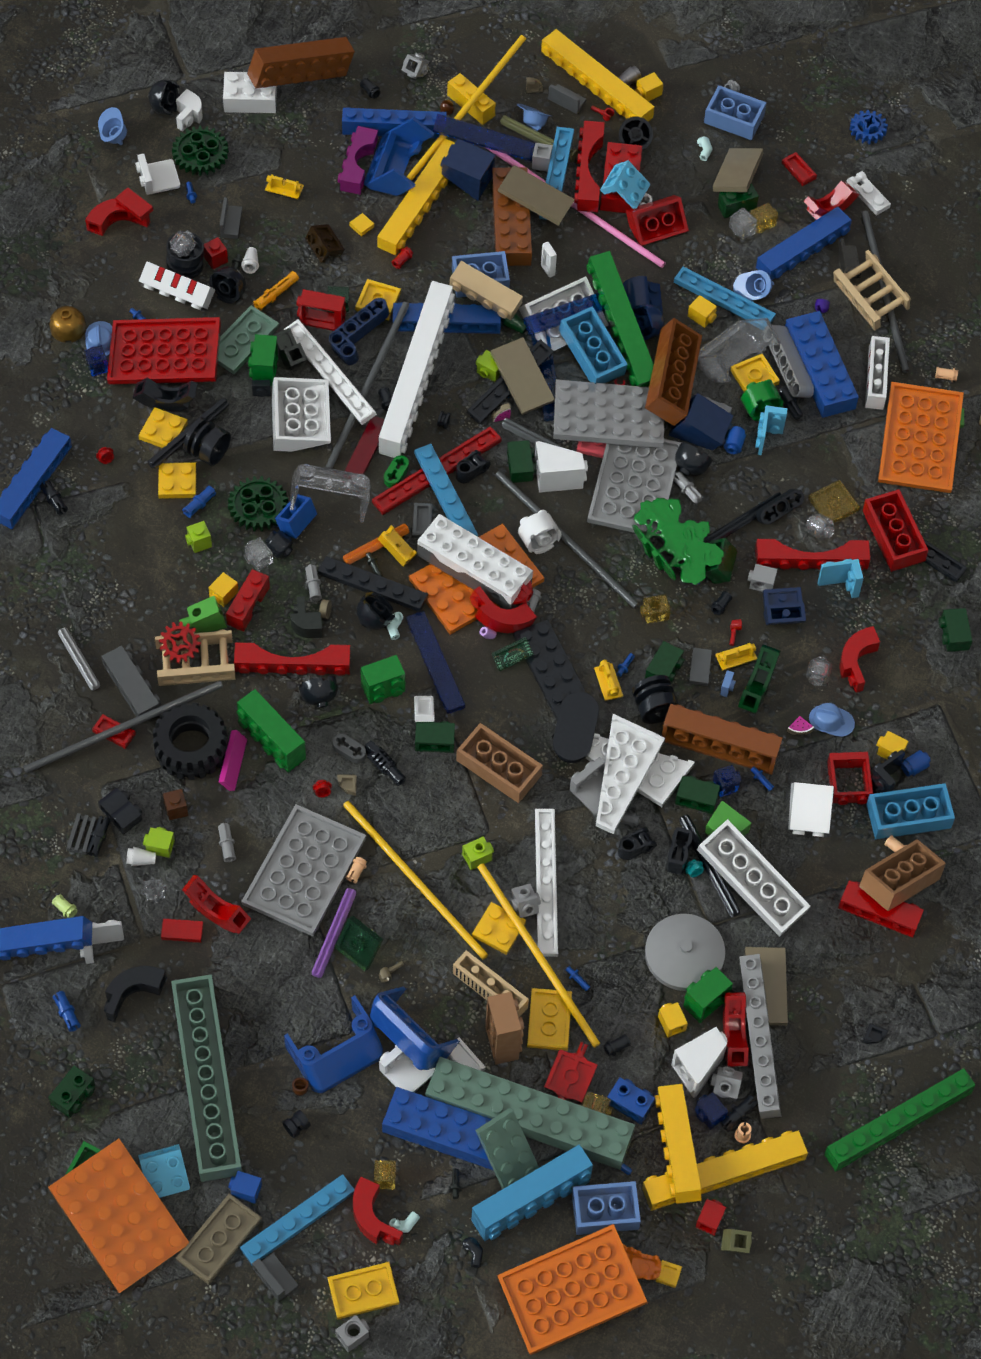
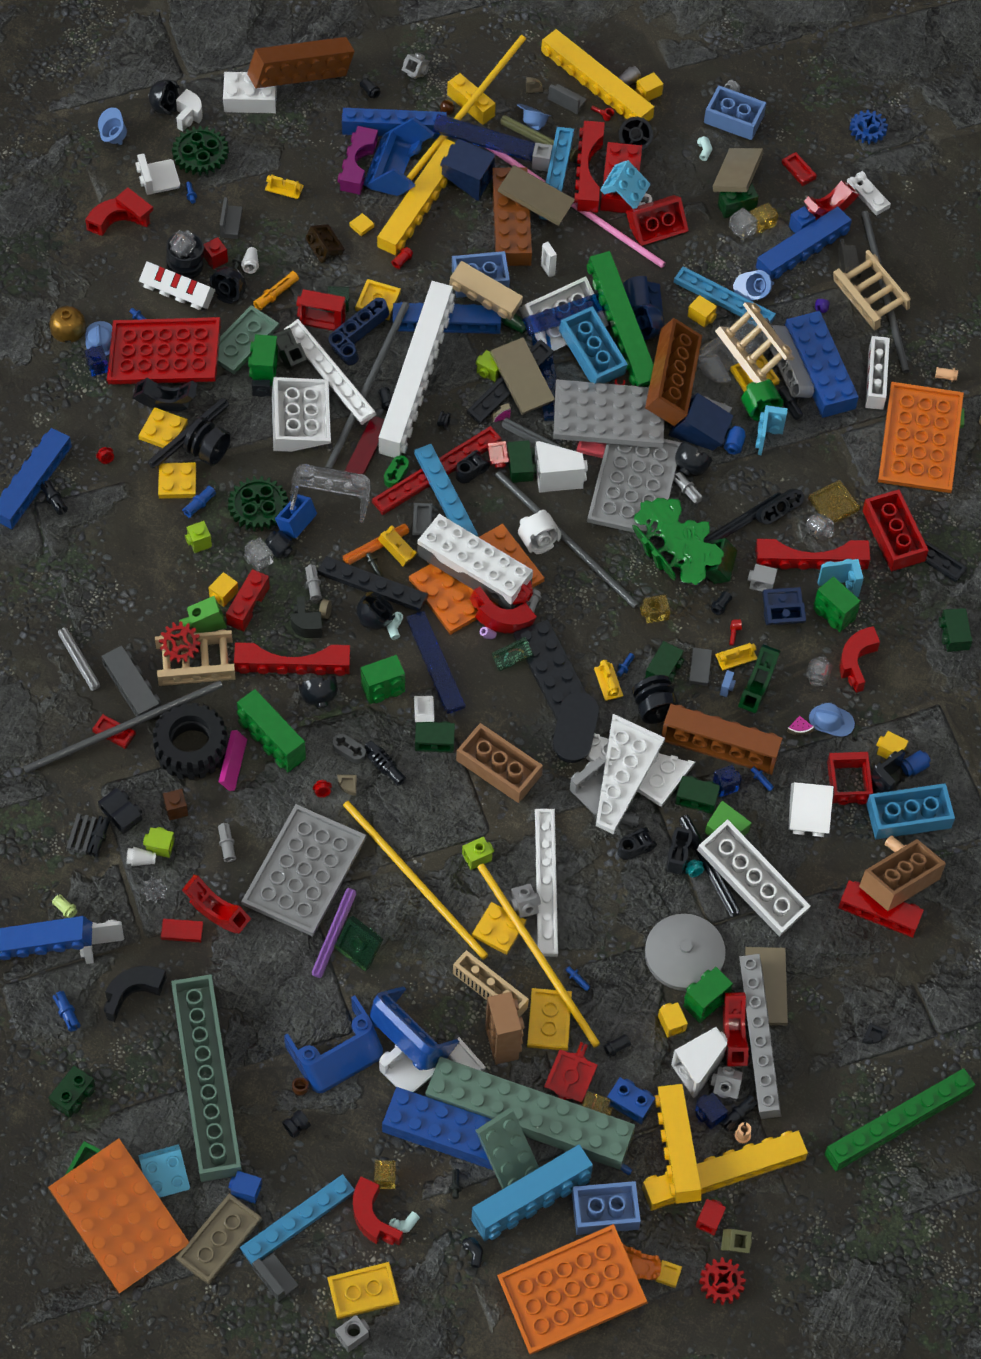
light nougat pin [345,857,367,883] -> none
dark tan hand [379,961,404,983] -> none
none -> bracket [487,441,510,468]
none -> red gear [699,1257,746,1305]
none -> tan fence [715,302,795,383]
none -> blue brick [789,206,816,233]
none -> green brick [813,576,861,632]

